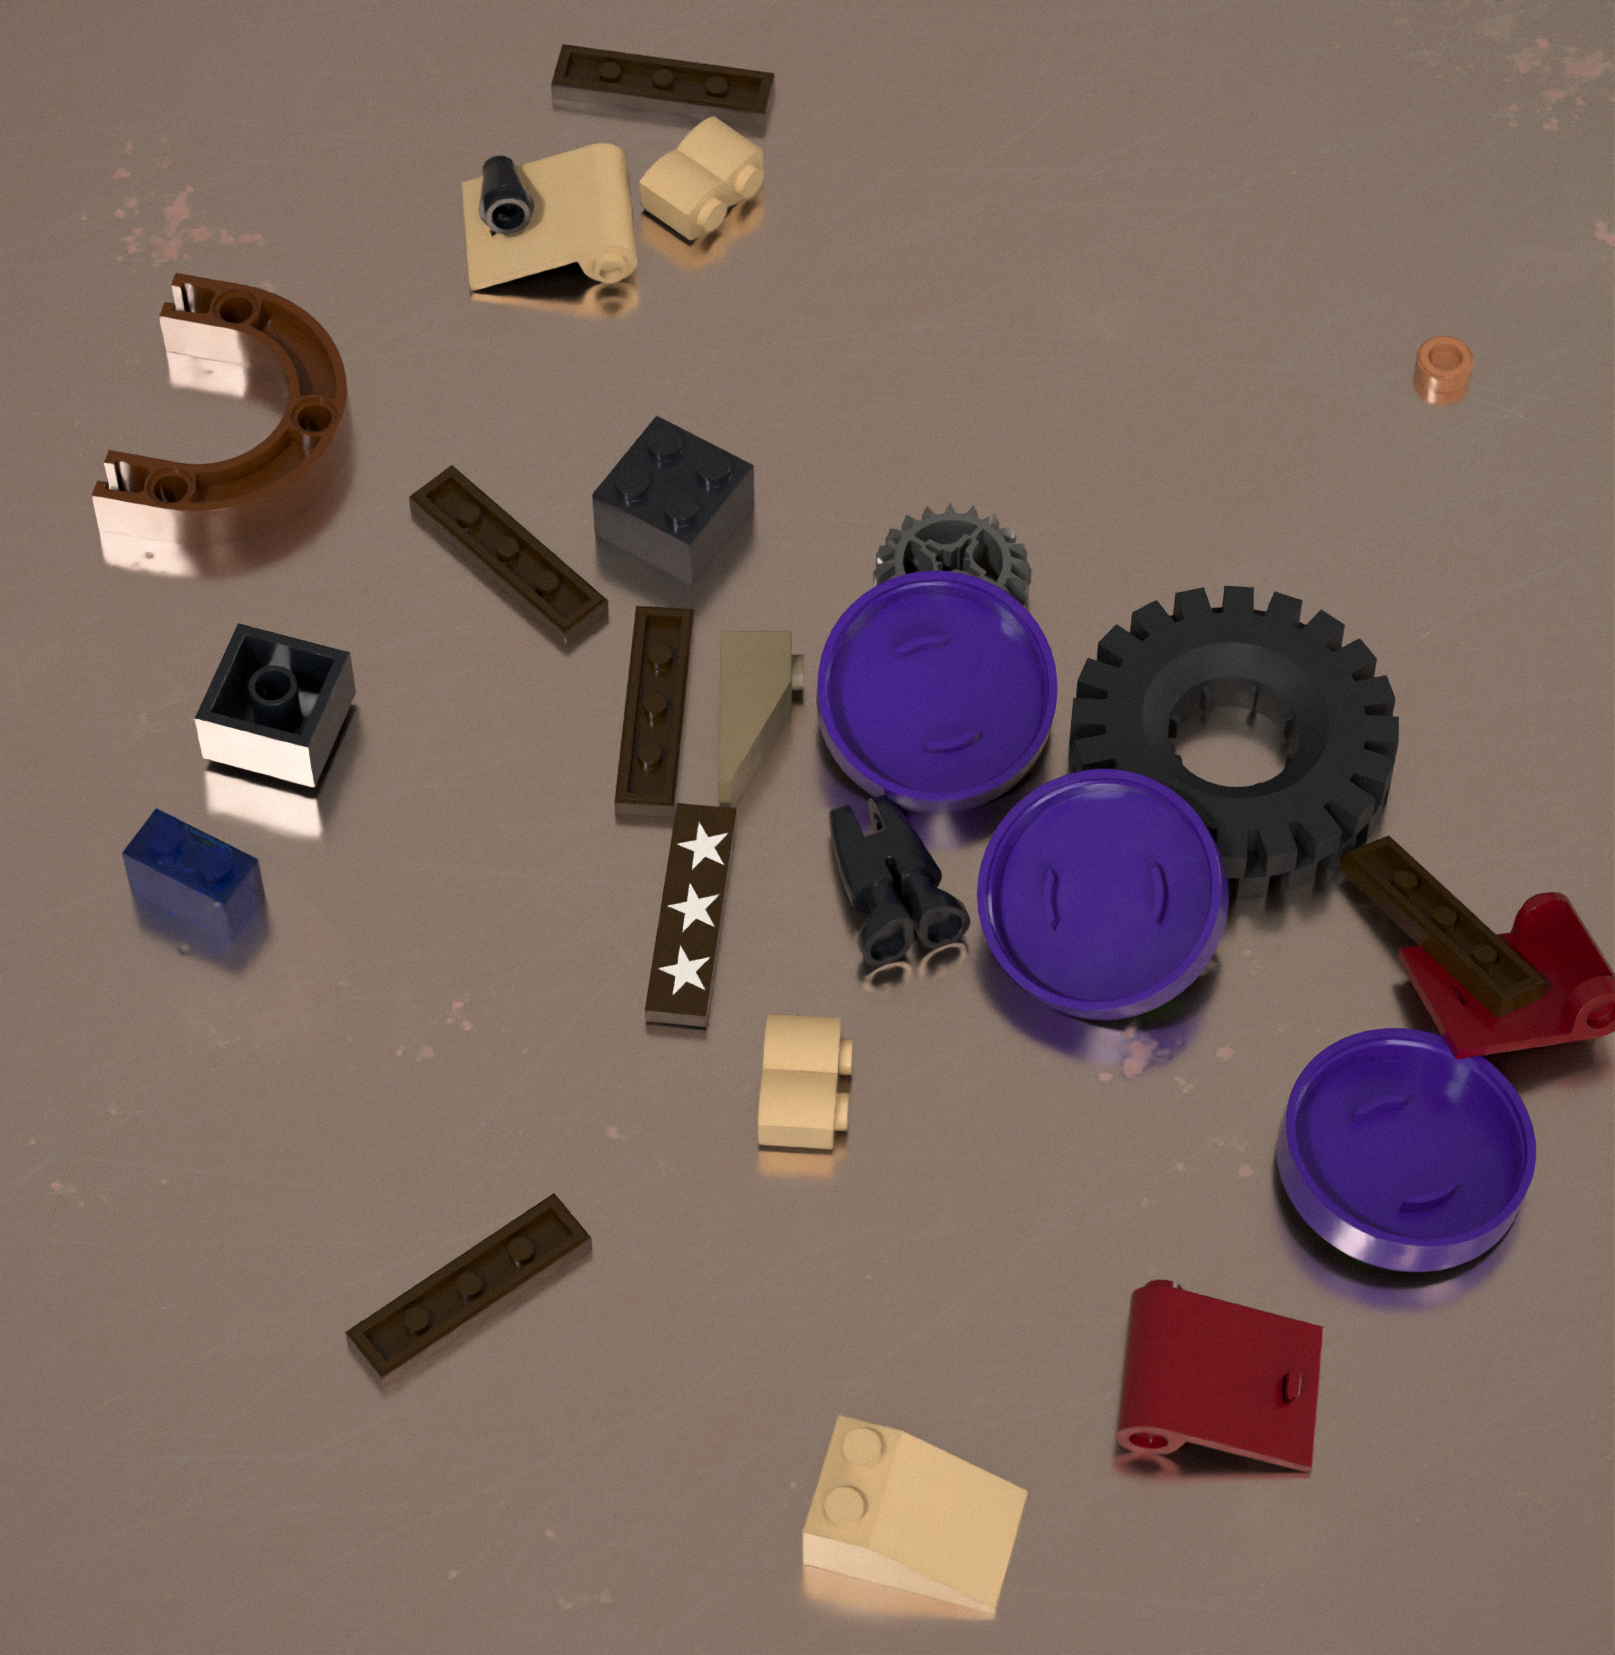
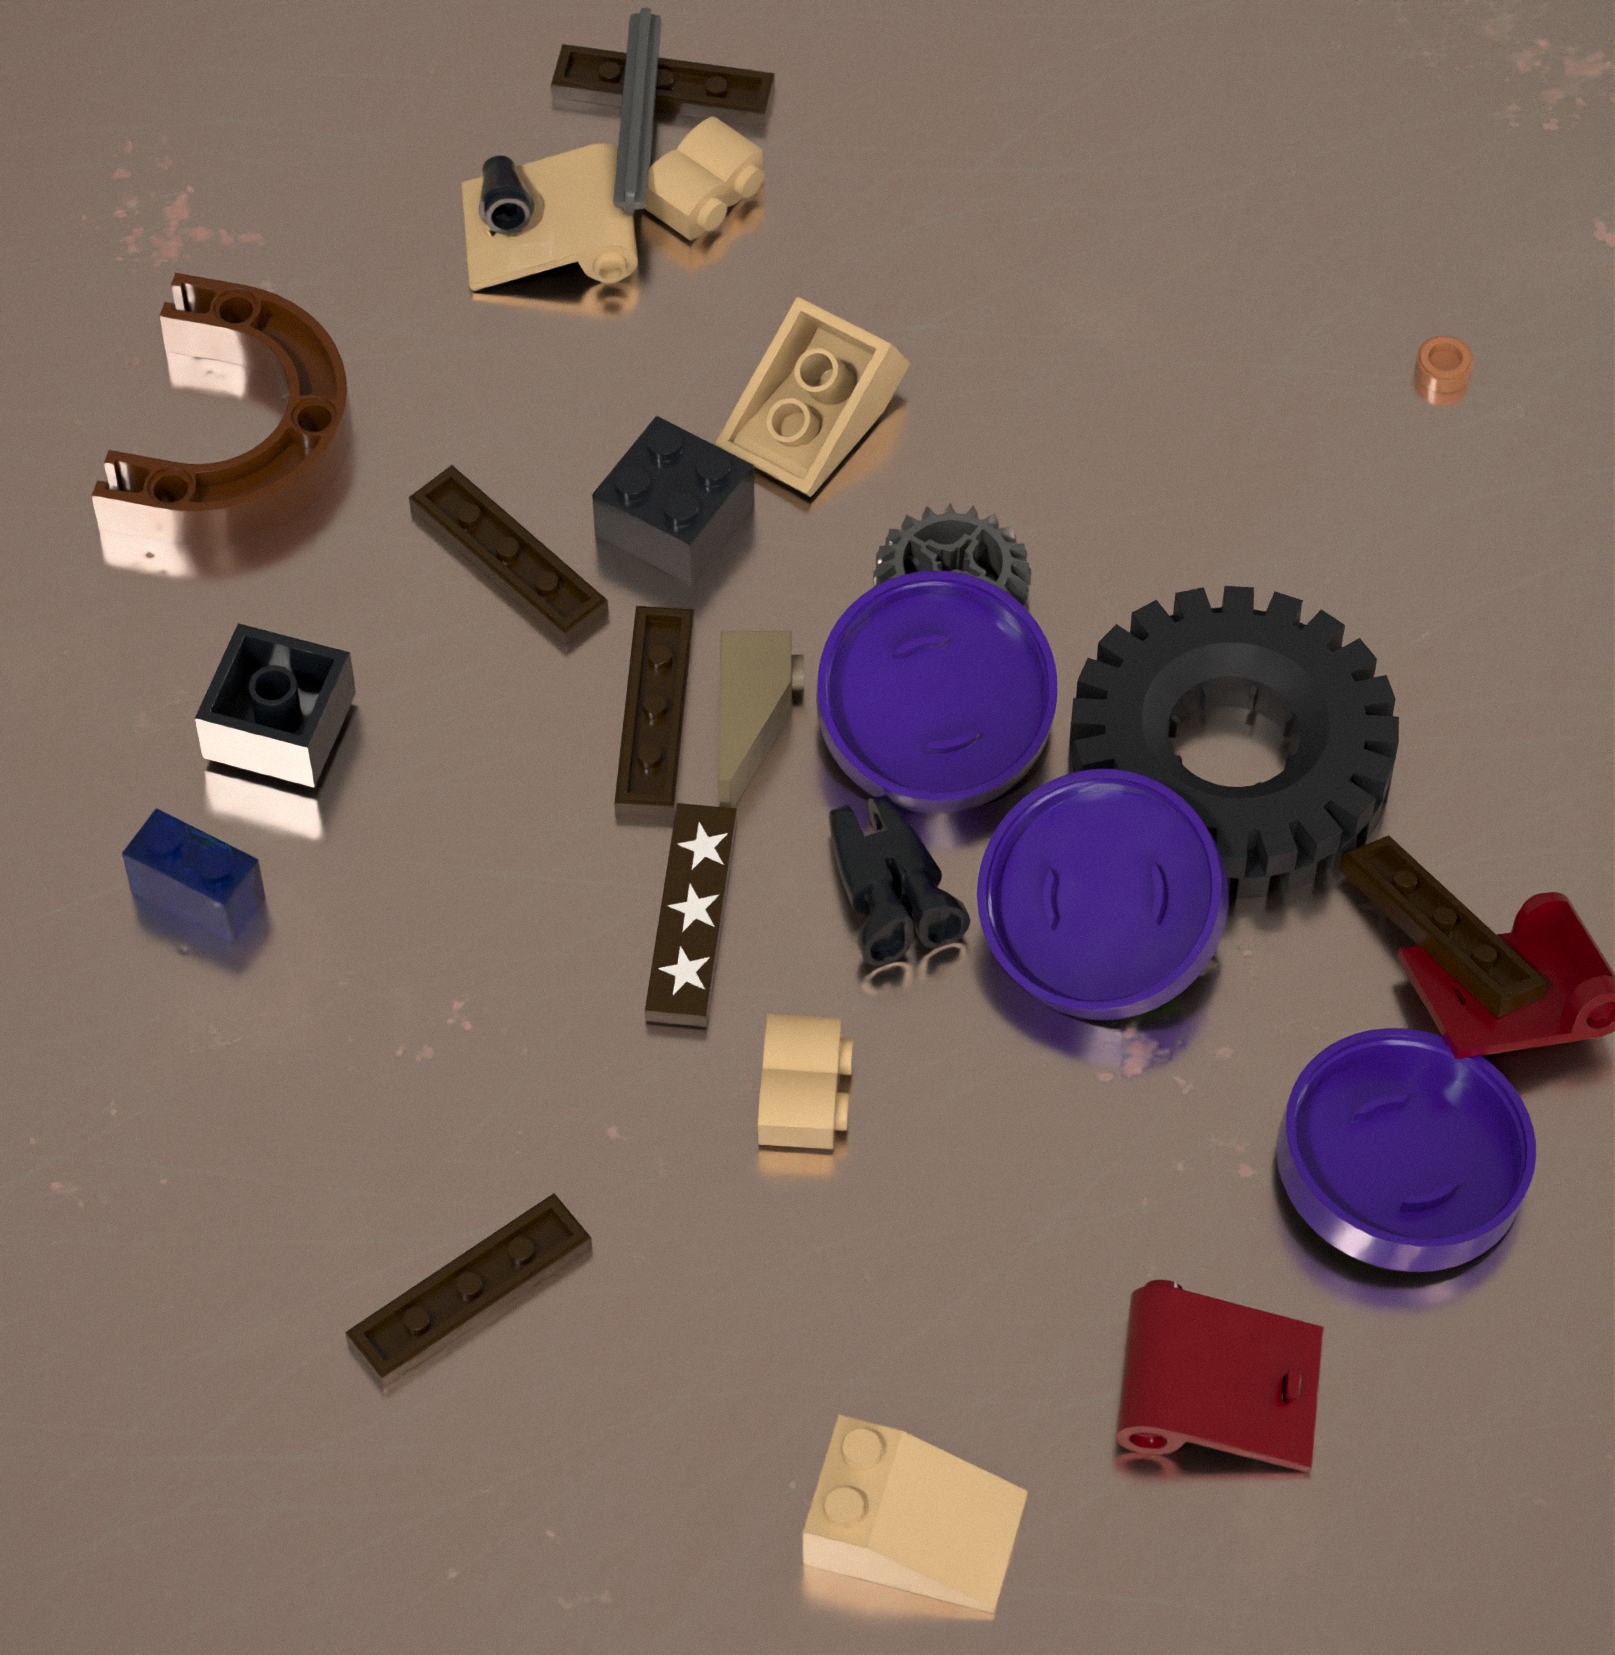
none -> dark grey axle [613,8,662,215]
none -> tan slope [714,296,911,497]

